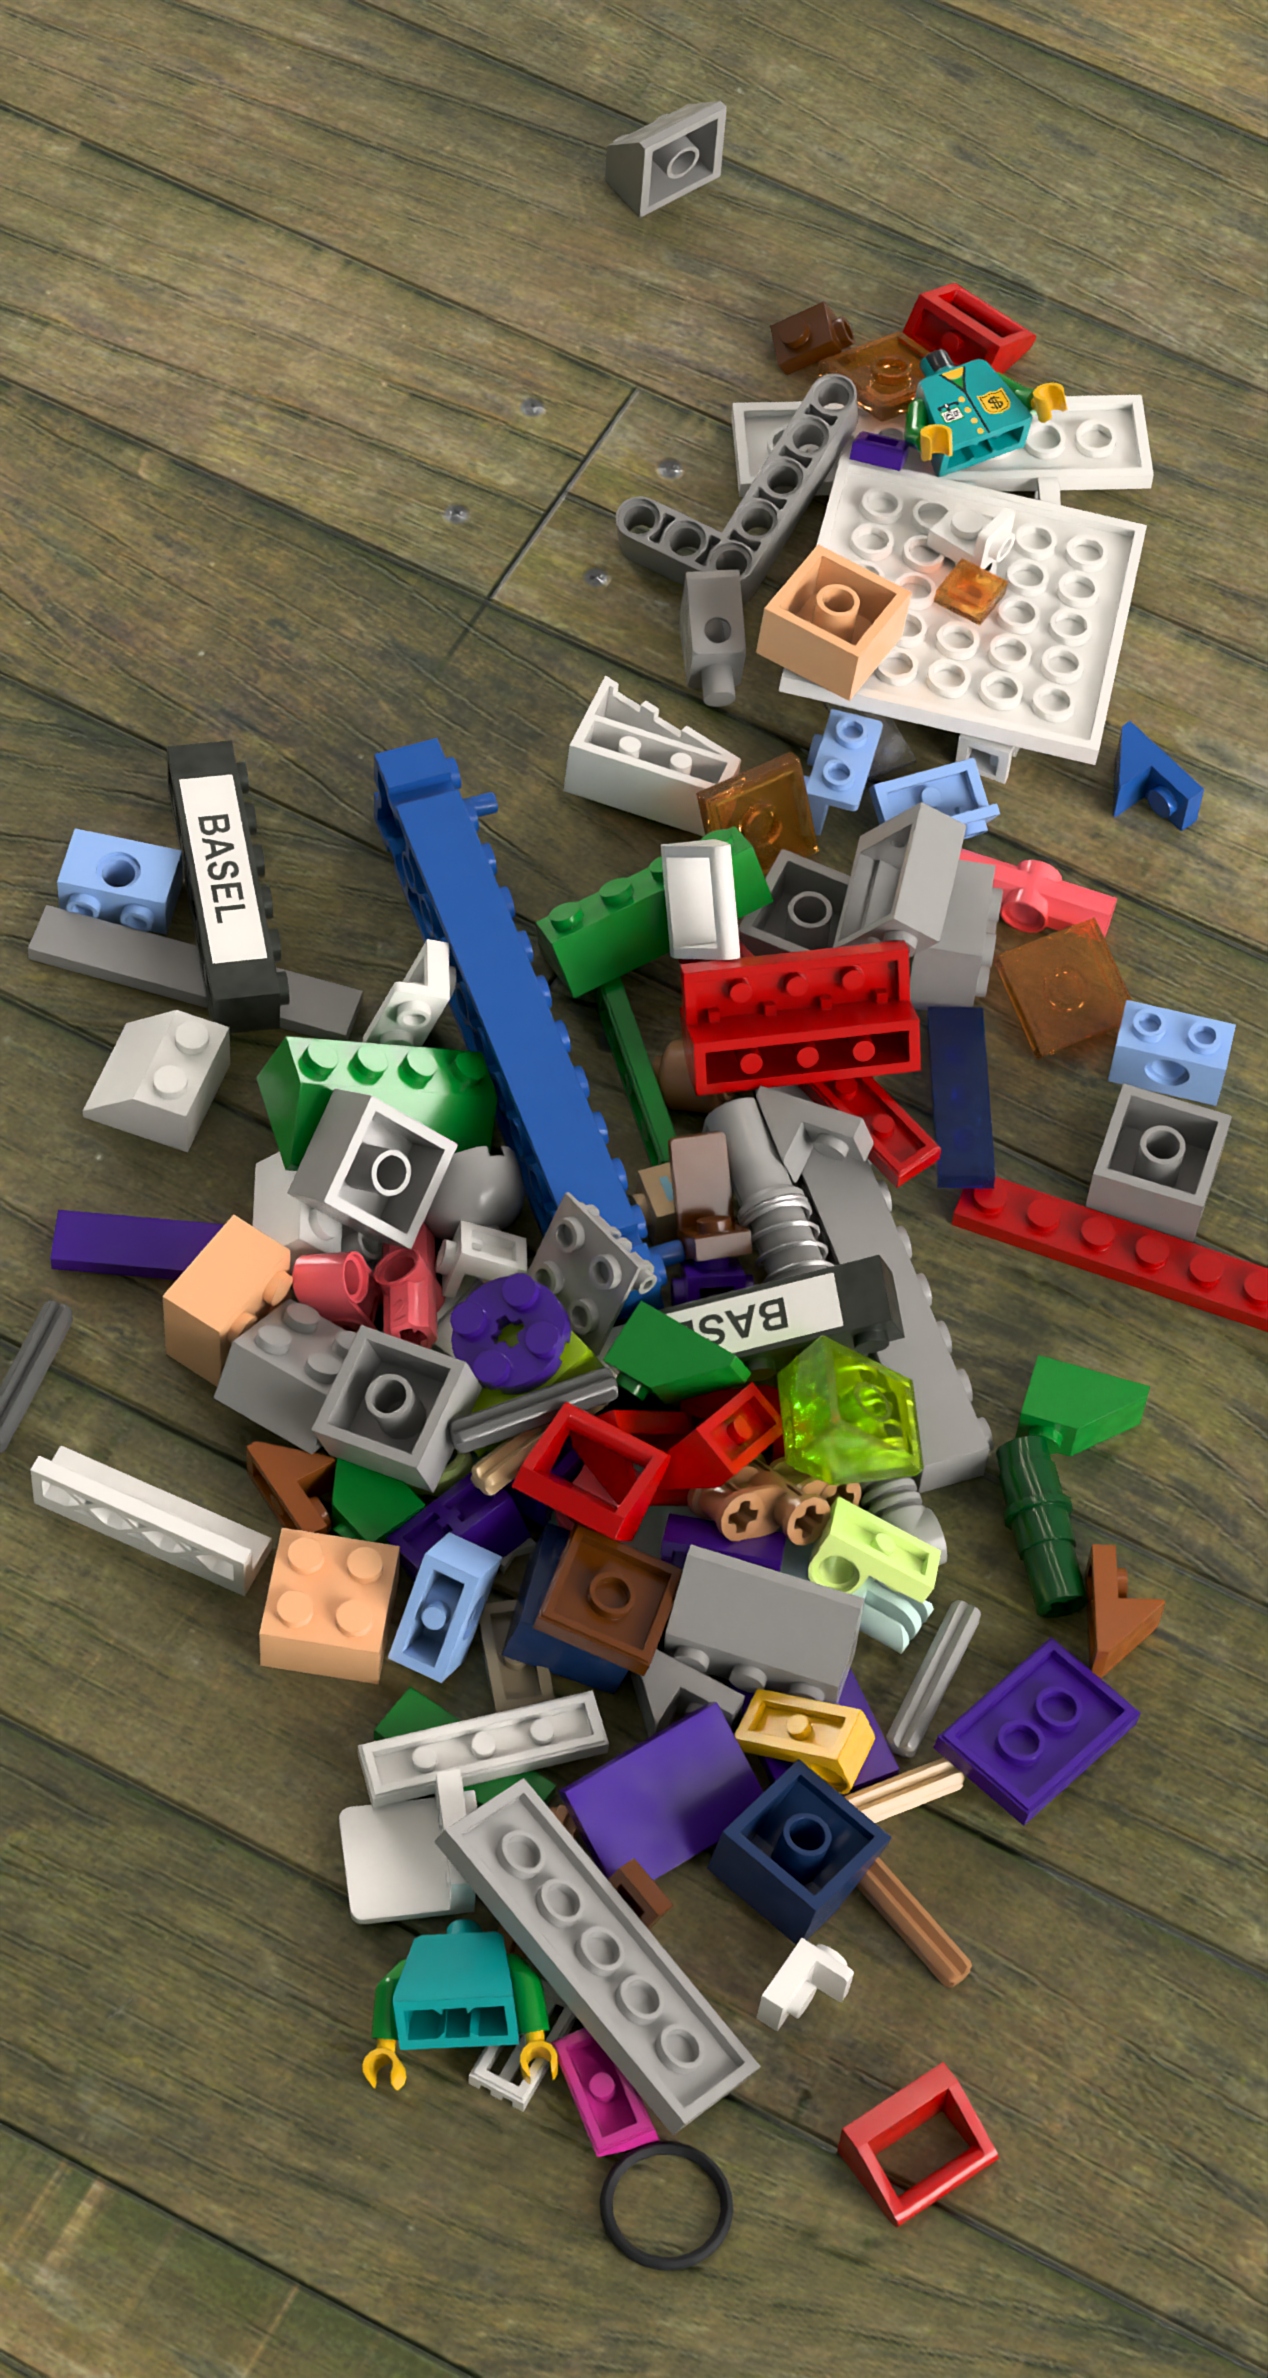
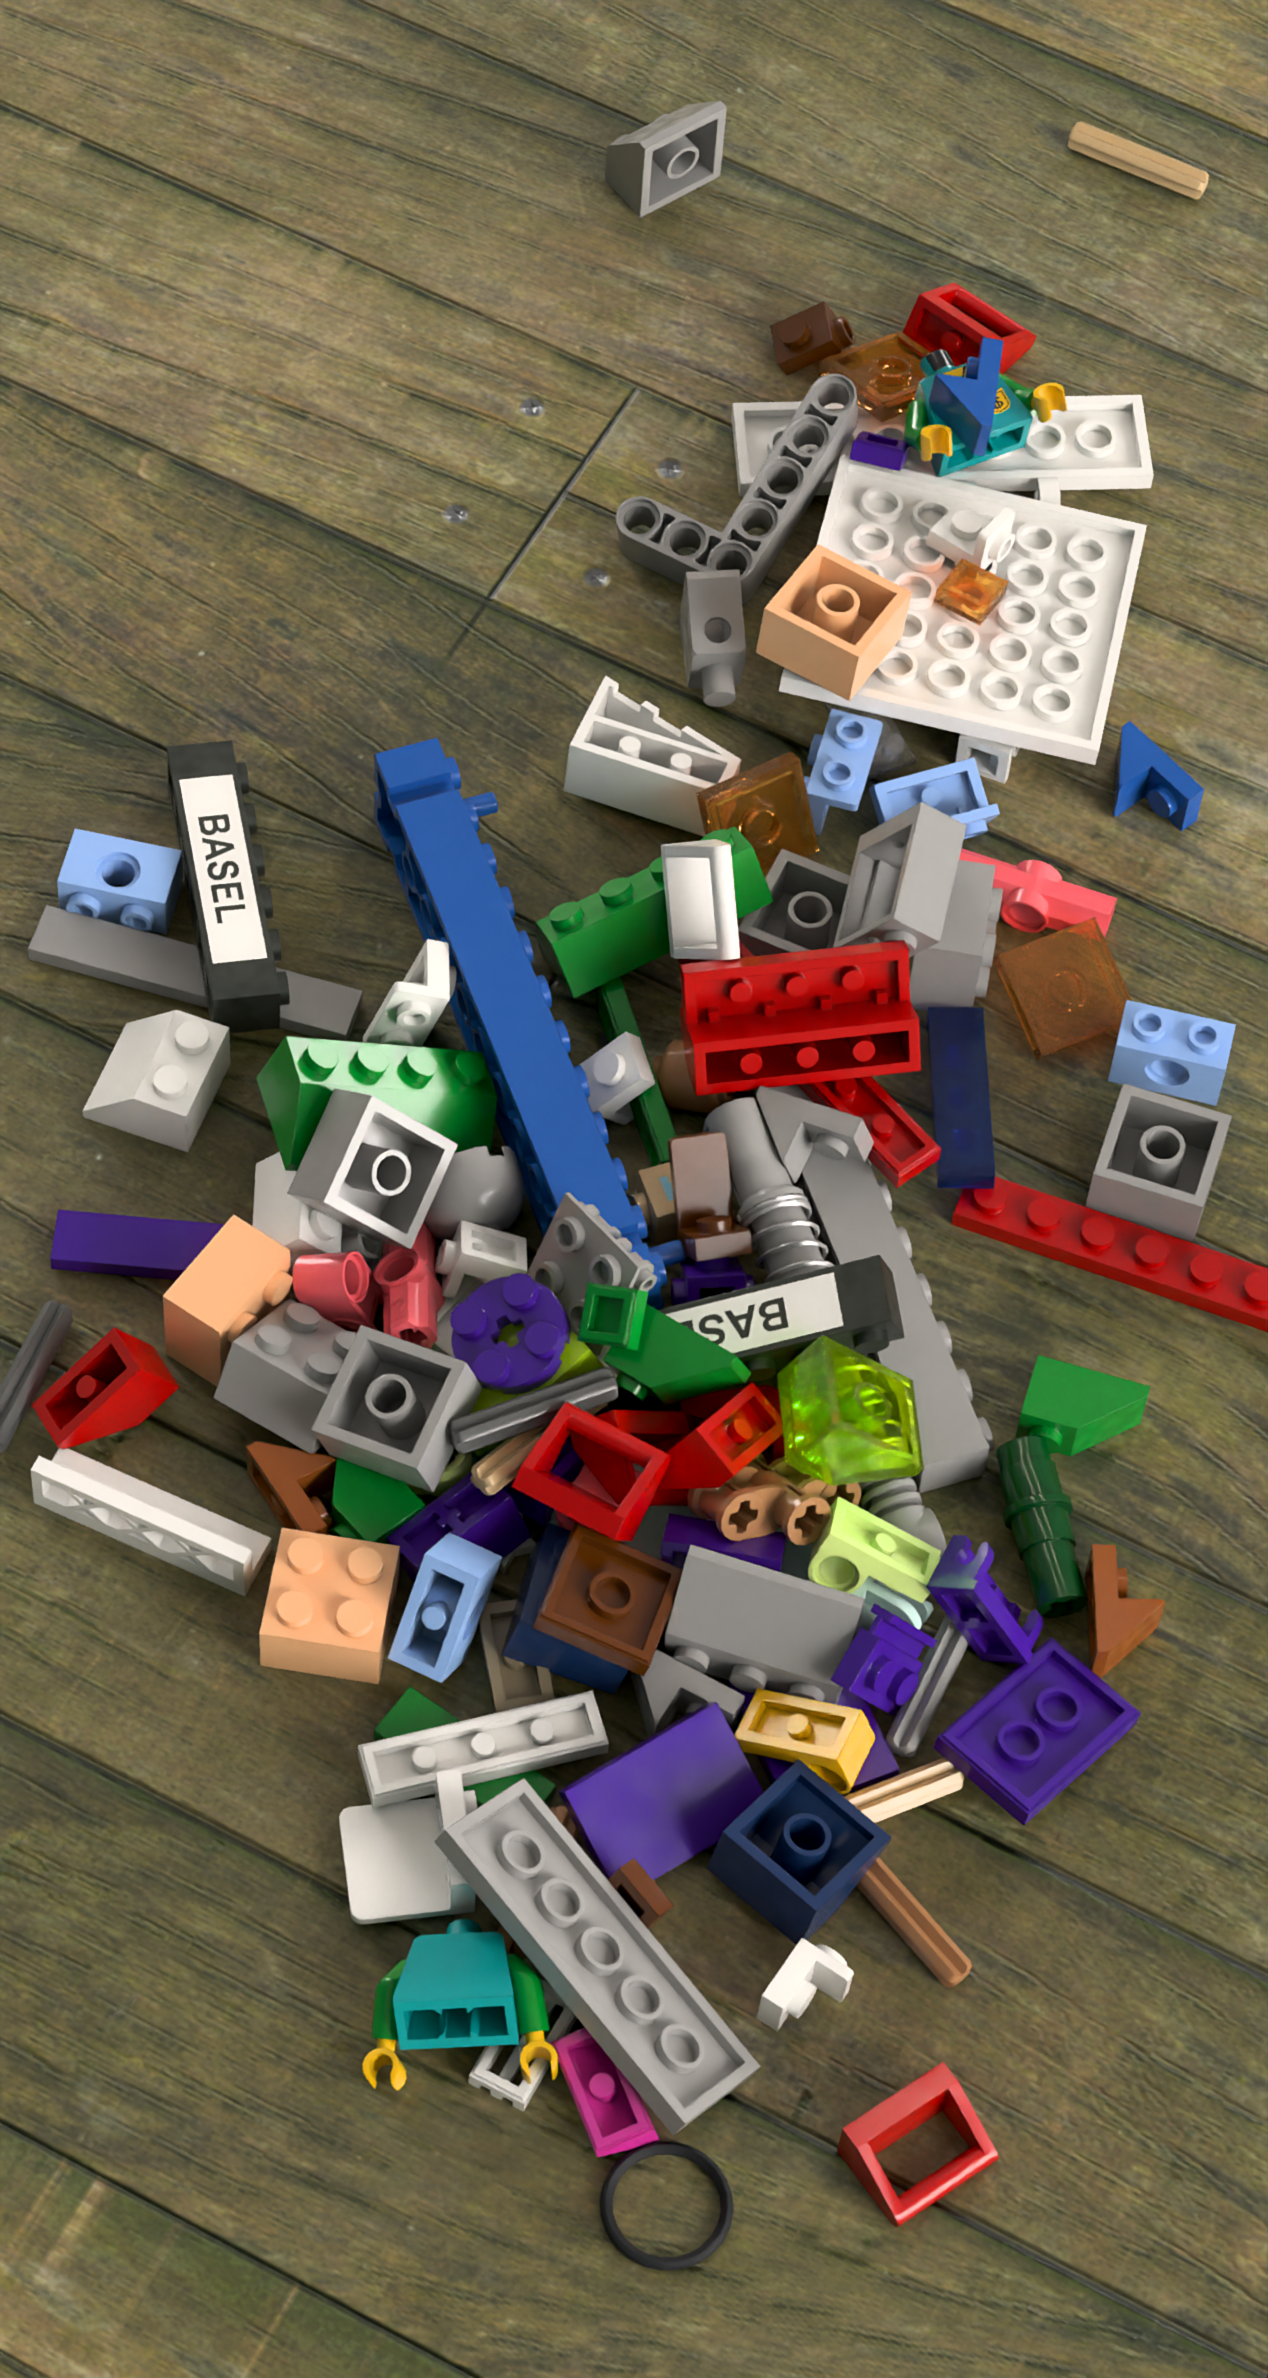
none -> red slope [32,1327,179,1449]
none -> green tile [577,1282,648,1351]
none -> white bracket [580,1032,655,1125]
none -> dark purple plate [830,1603,937,1716]
none -> dark purple hinge [926,1535,1043,1664]
none -> blue slope [929,337,1003,456]
none -> tan axle [1068,121,1209,200]

